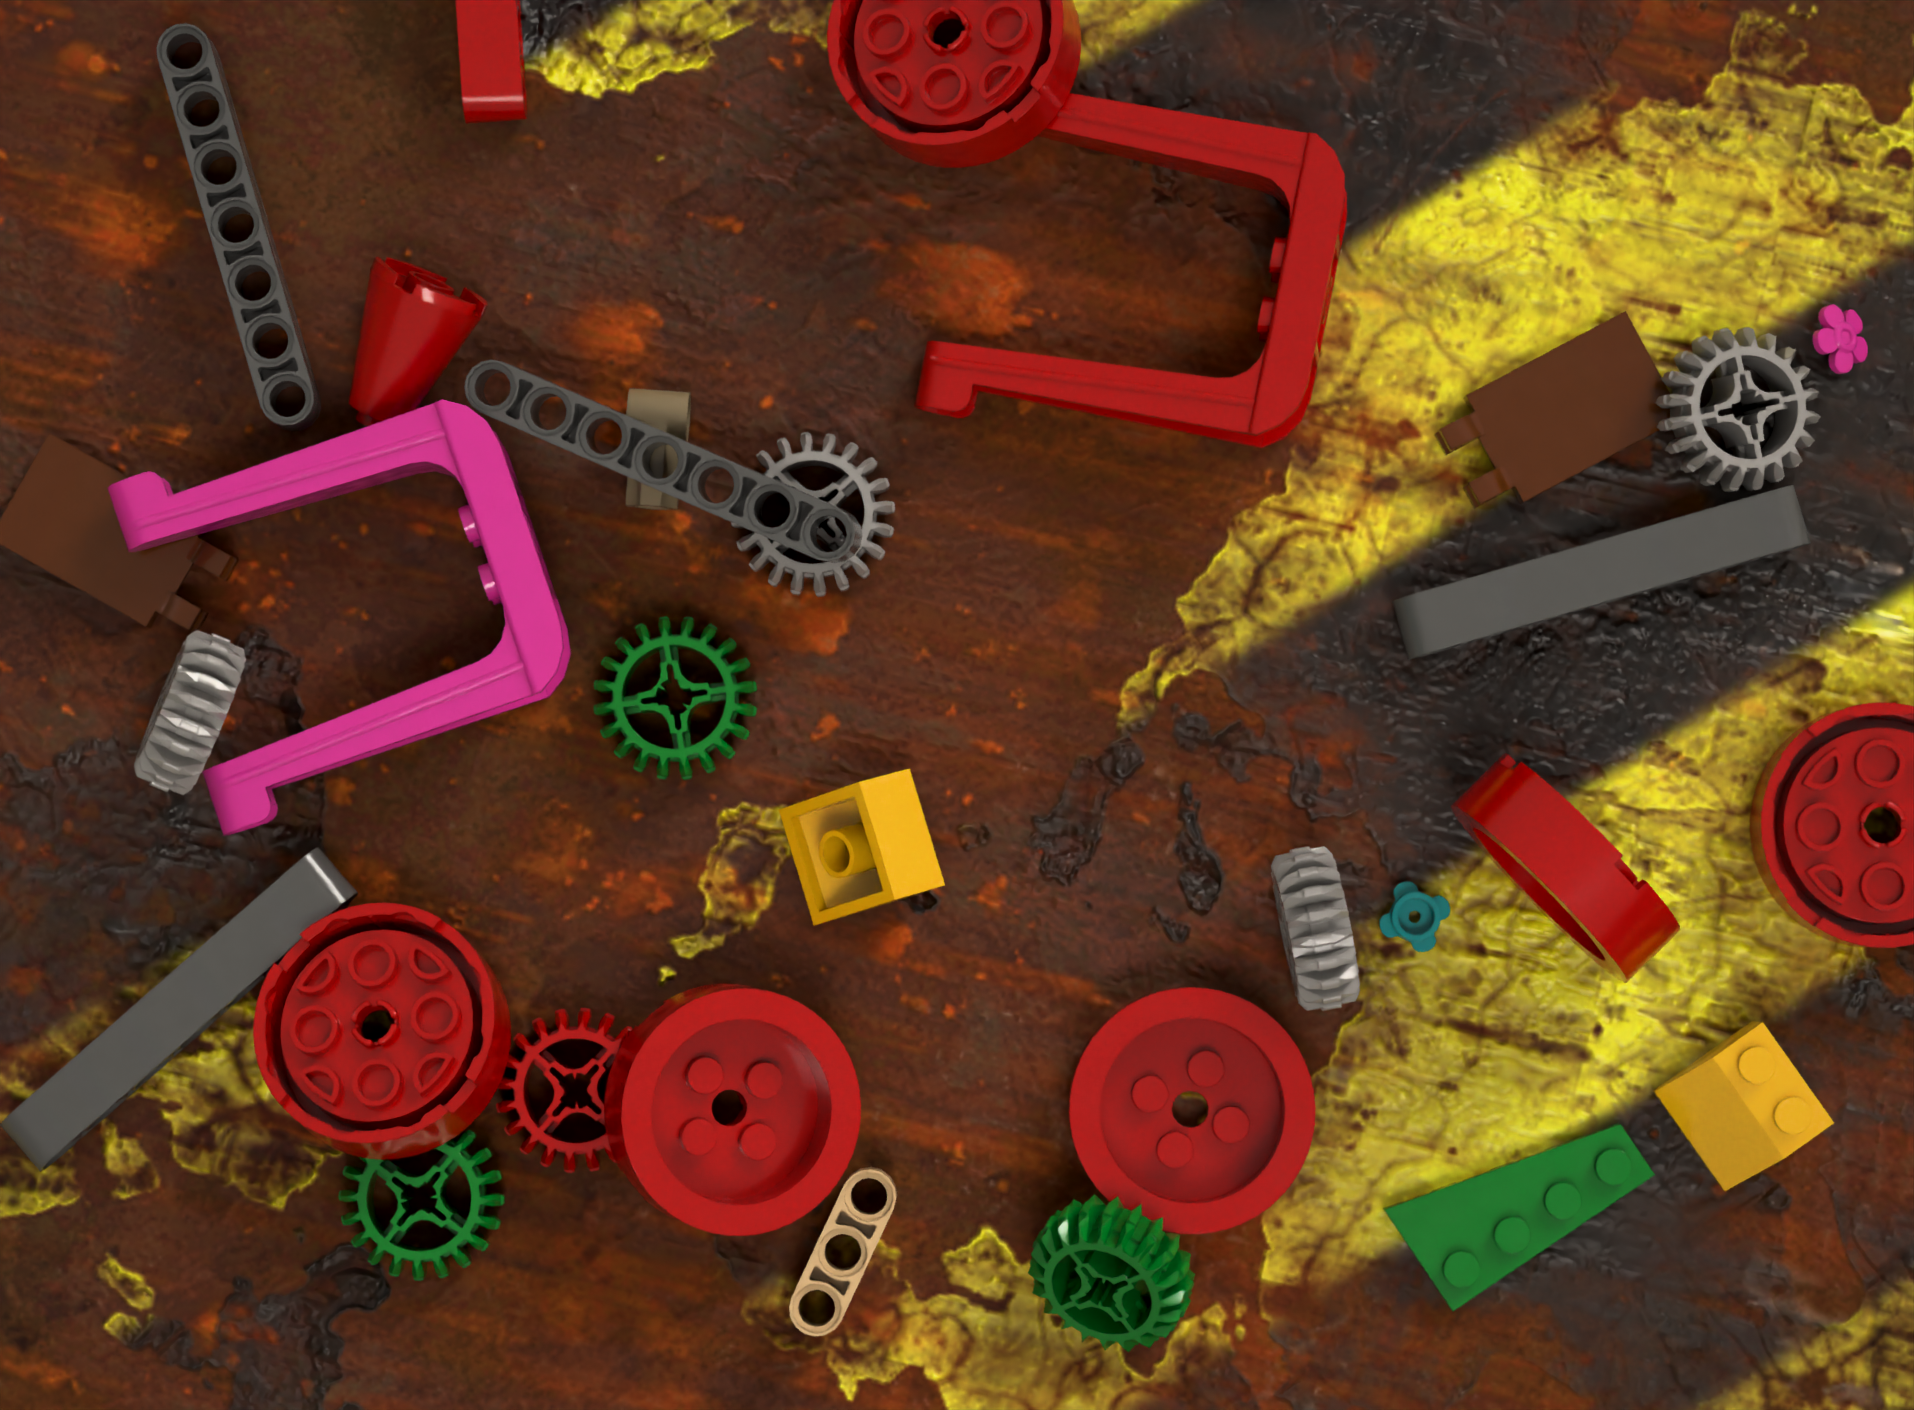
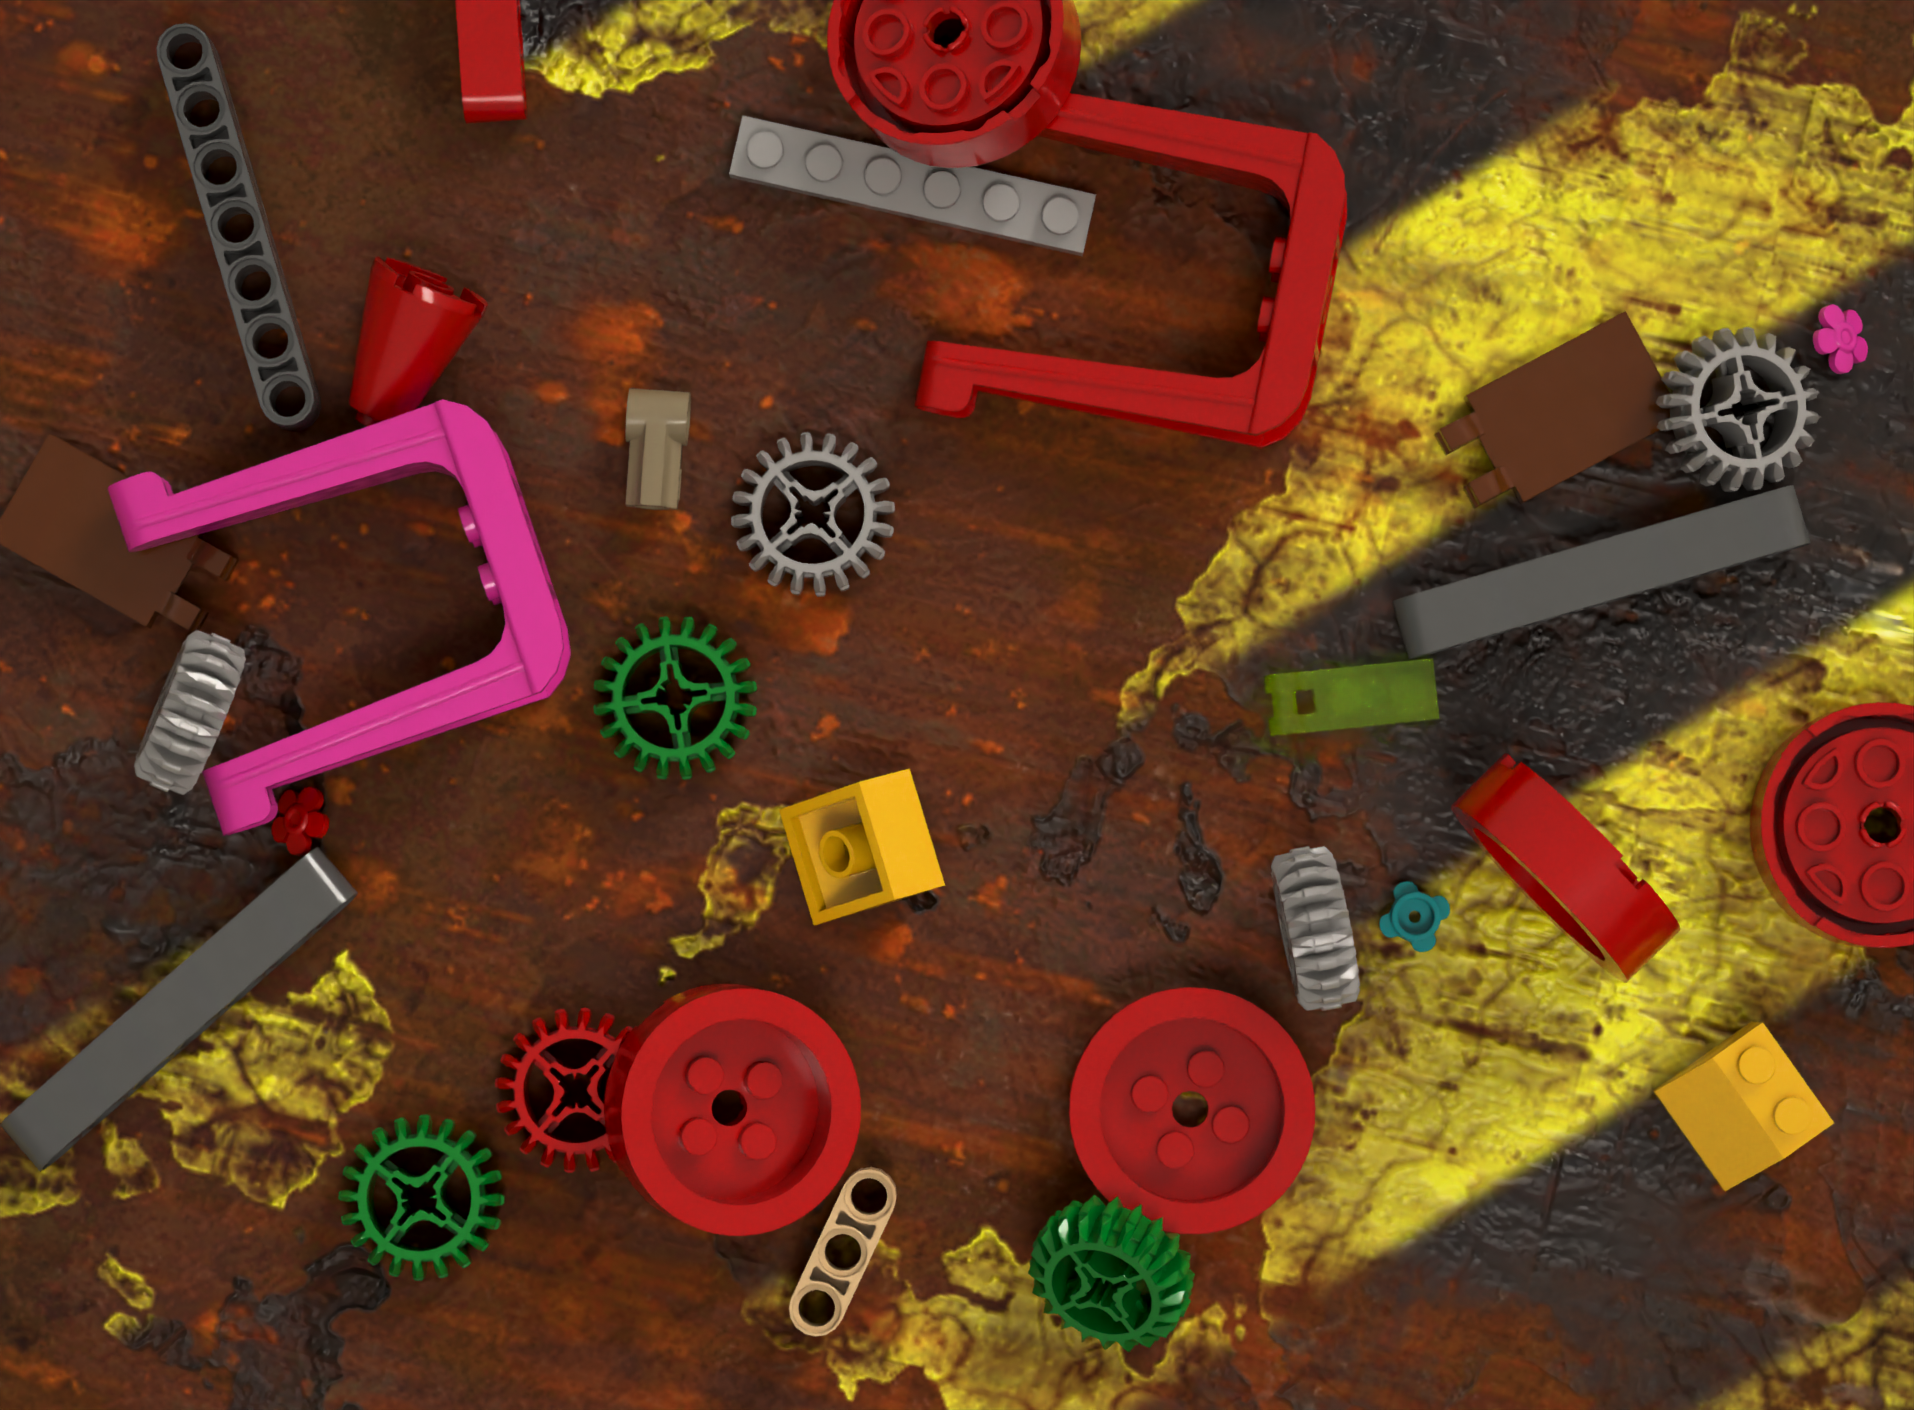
red brick [253,903,511,1160] -> none
dark grey beam [464,360,862,563] -> none
green wing [1383,1123,1655,1311] -> none
none -> red plant [271,787,329,856]
none -> light grey plate [729,115,1096,257]
none -> clear neon green plate [1263,658,1440,737]

